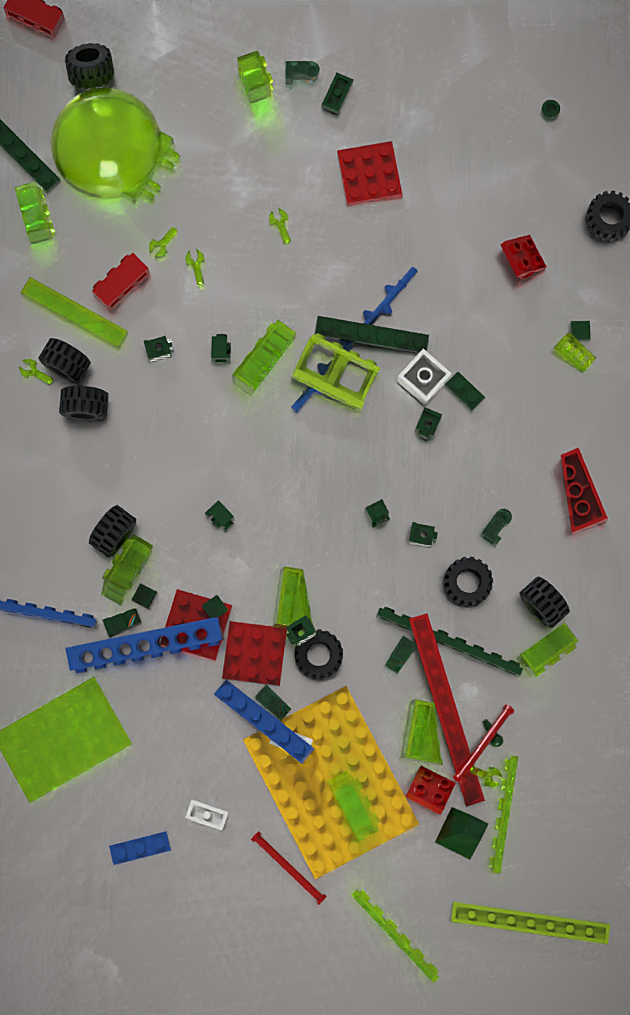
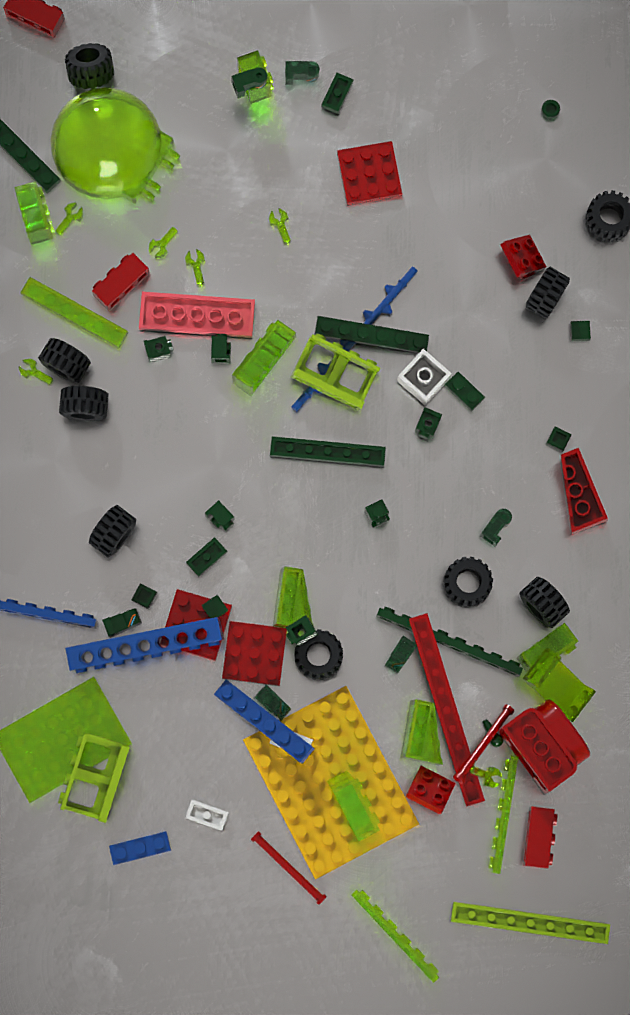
clear neon green wedge [101,534,154,605] -> none
dark green brick [408,522,438,548] -> none
dark green slope [435,807,489,860] -> none
clear neon green slope [554,332,597,372] -> none
none -> clear neon green bar [55,202,83,235]
none -> lime window [58,732,130,823]
none -> coral plate [139,291,255,338]
none -> dark green plate [186,537,228,577]
none -> dark green leg [231,67,267,99]
none -> dark green plate [270,436,386,467]
none -> red brick [498,699,590,794]
none -> clear neon green panel [522,648,596,722]
none -> red brick [523,806,558,869]
none -> black tyre [526,266,570,319]
none -> dark green tile [546,426,572,452]

